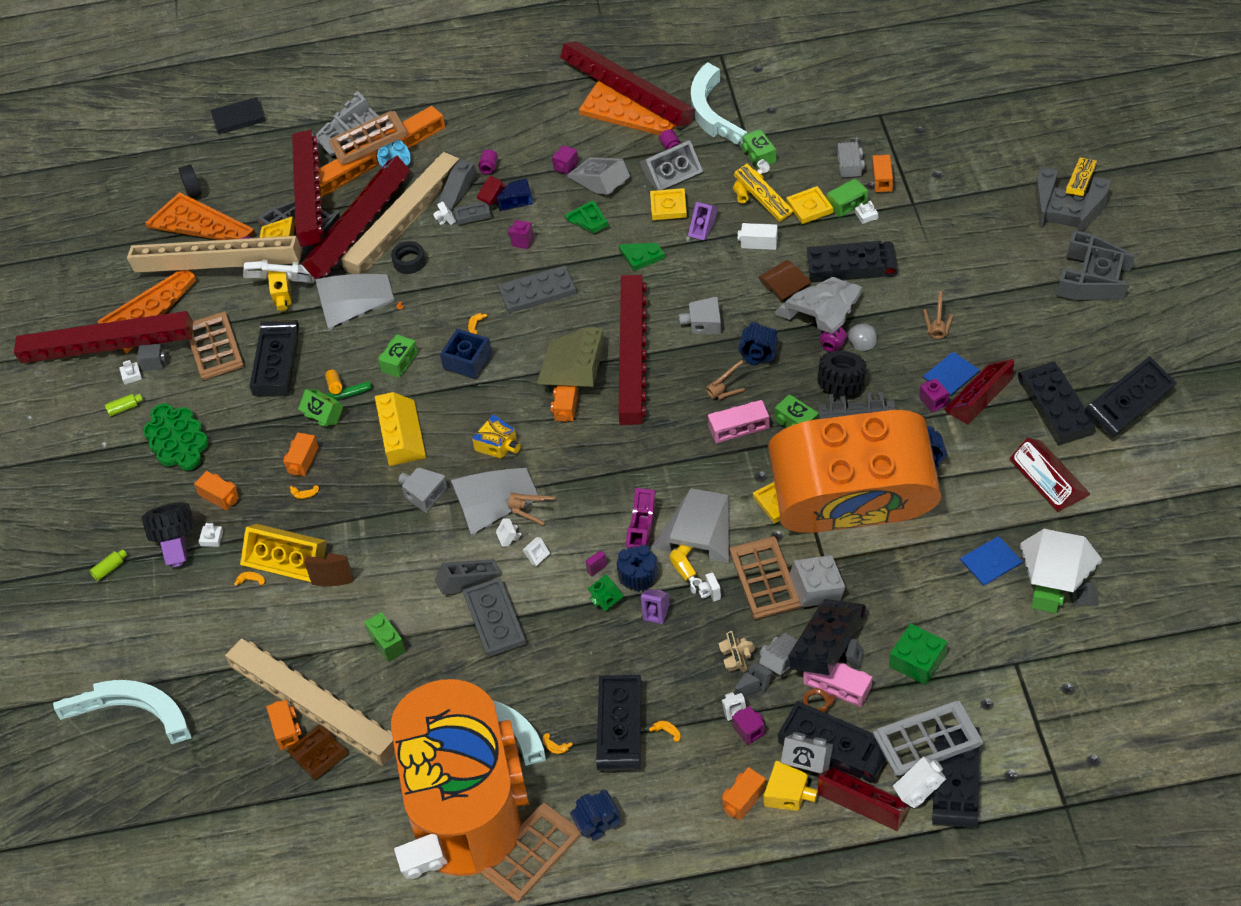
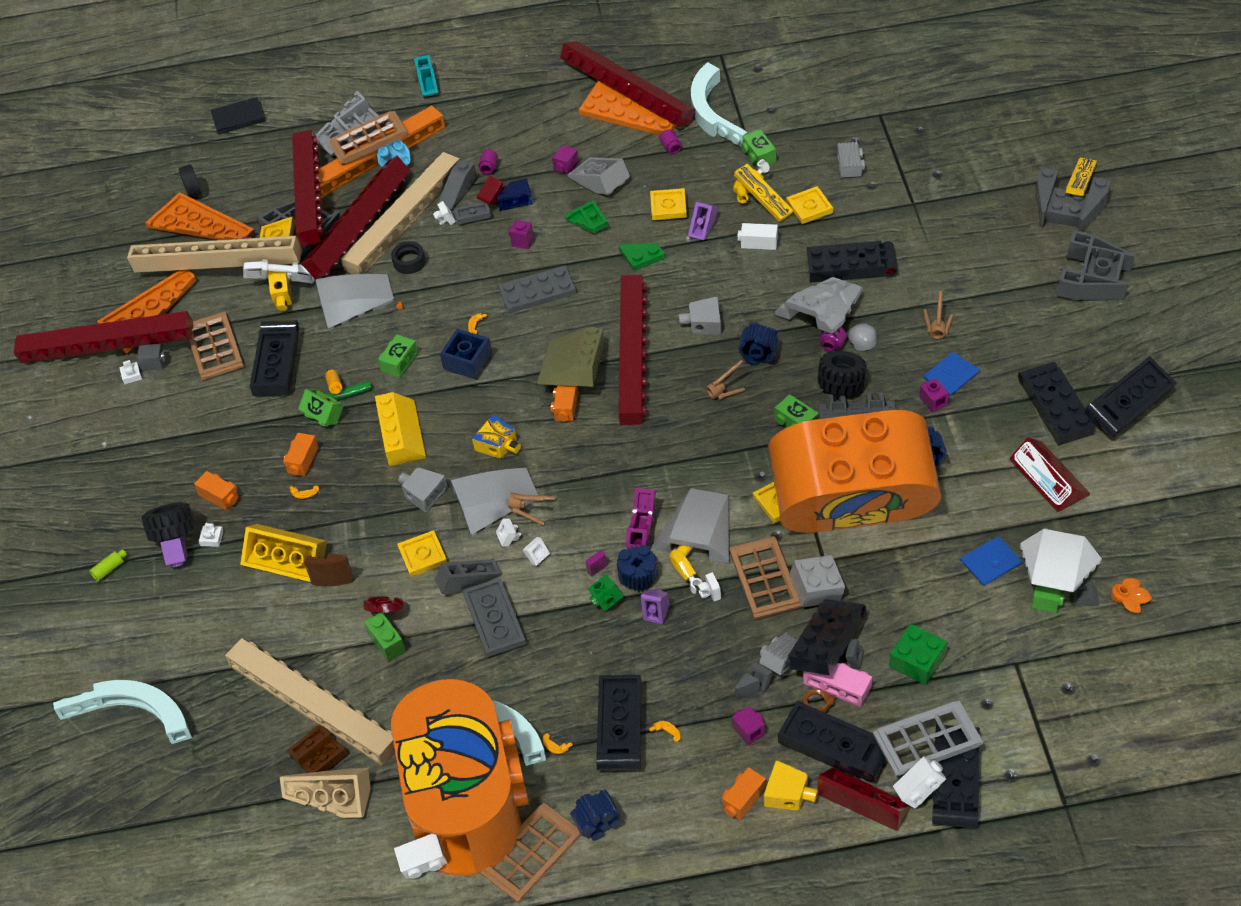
lime cylinder [104,394,143,417] -> none
green plate [143,403,209,470] -> none
light orange piece [234,572,265,586] -> none
orange brick [266,700,302,751] -> none
light grey slope [640,140,703,190] -> none
bright pink brick [708,400,770,443] -> none
tan hips [719,631,755,673] -> none
white tile [722,692,746,721] -> none
reddish brown slope [759,260,811,302] -> none
light grey brick [781,732,833,773] -> none
bright green brick [827,179,868,218] -> none
white tile [855,201,878,224] -> none
orange brick [872,155,893,192] -> none
dark red slope [944,359,1015,425] -> none
none -> tan wedge [280,768,371,818]
none -> dark red tile [363,596,404,612]
none -> yellow tile [397,530,447,577]
none -> teal slope [414,55,439,97]
none -> orange plate [1111,578,1152,614]

